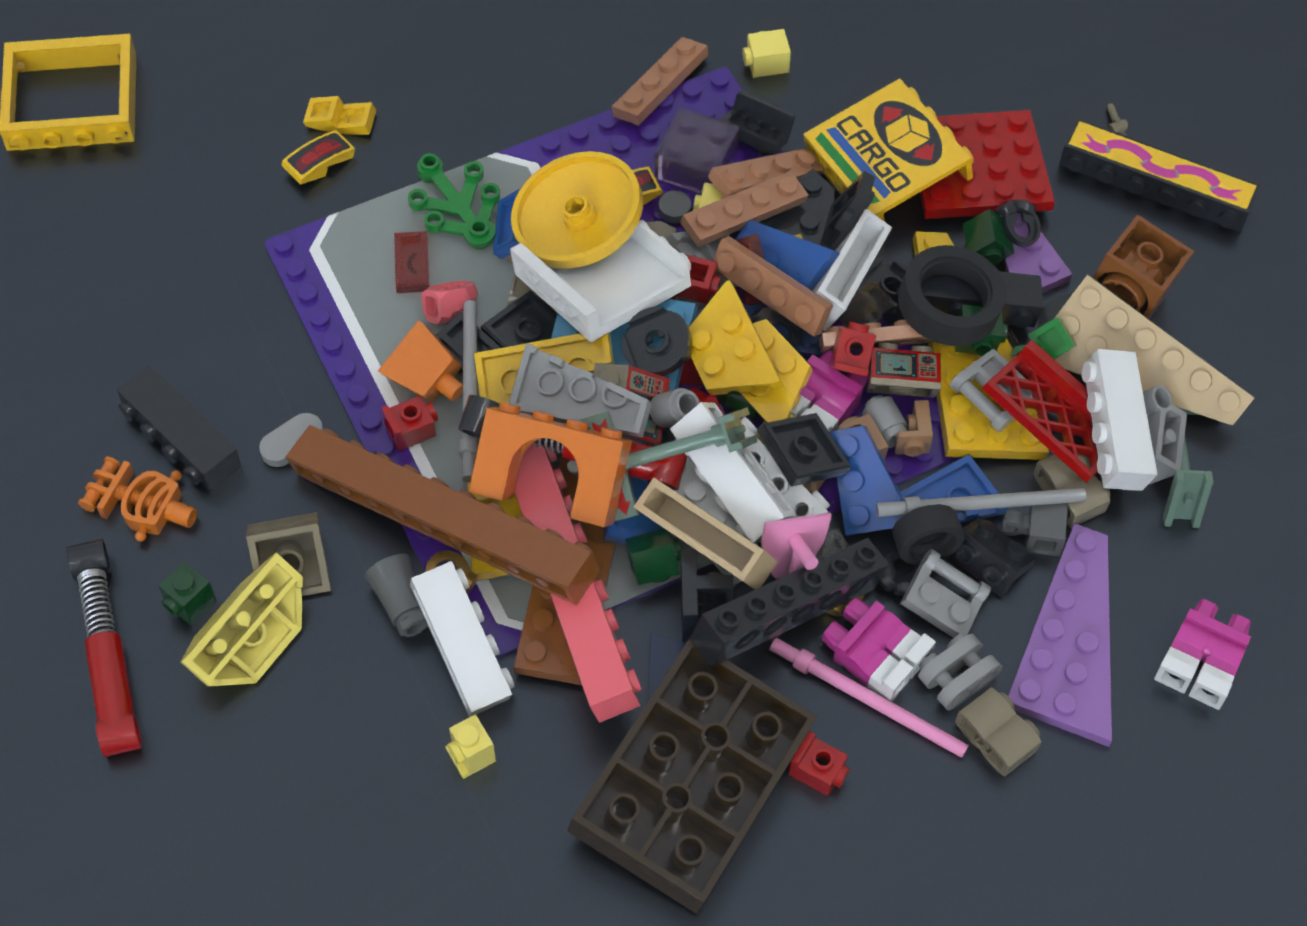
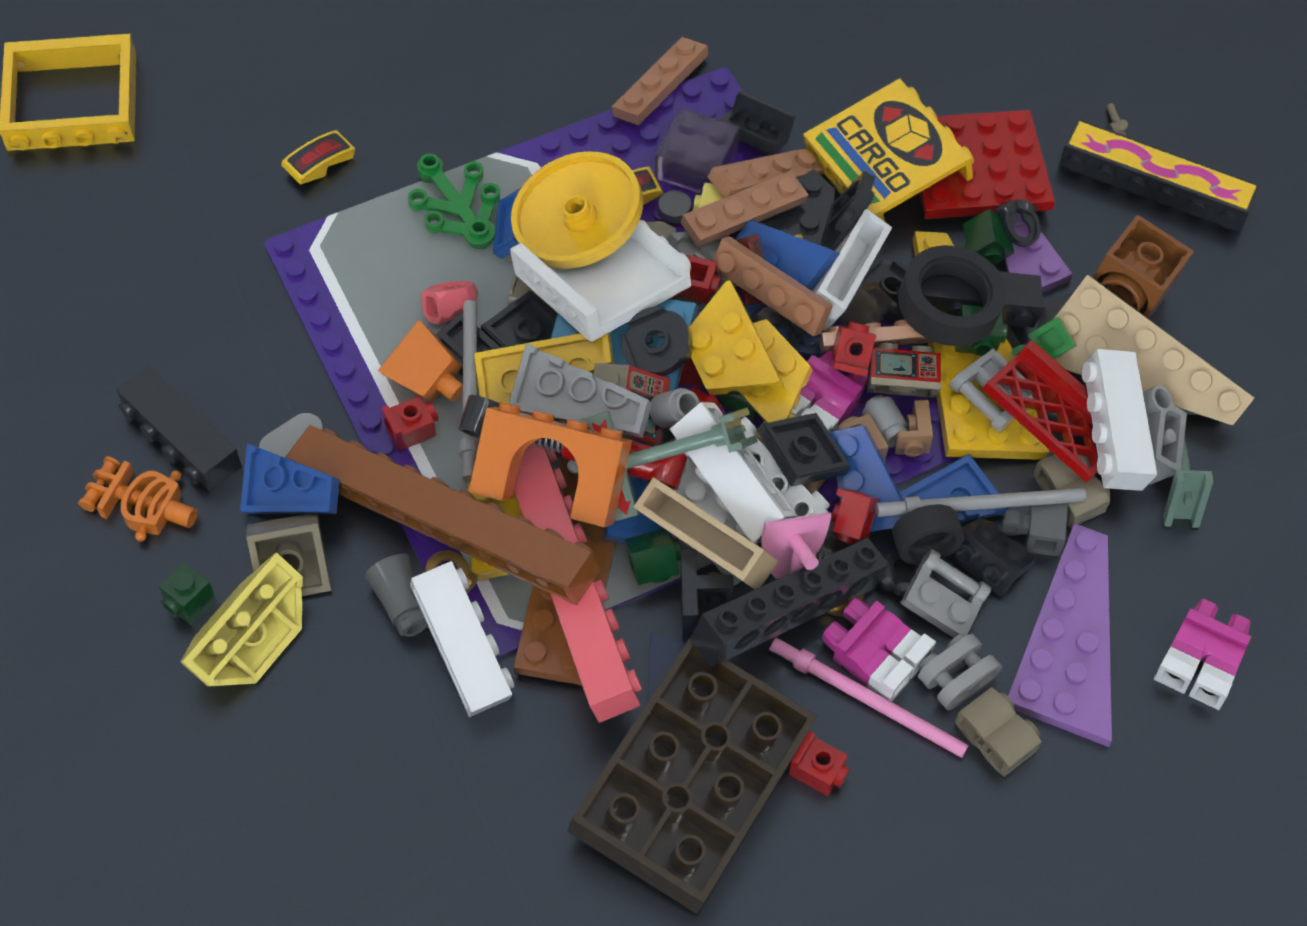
red piece [66,538,142,758] -> none
yellow slope [303,96,377,135] -> none
clear red tile [394,231,430,293] -> none
light yellow brick [445,714,496,779] -> none
light yellow brick [742,29,791,78] -> none
none -> blue wing [240,443,340,514]
none -> red brick [832,488,880,544]

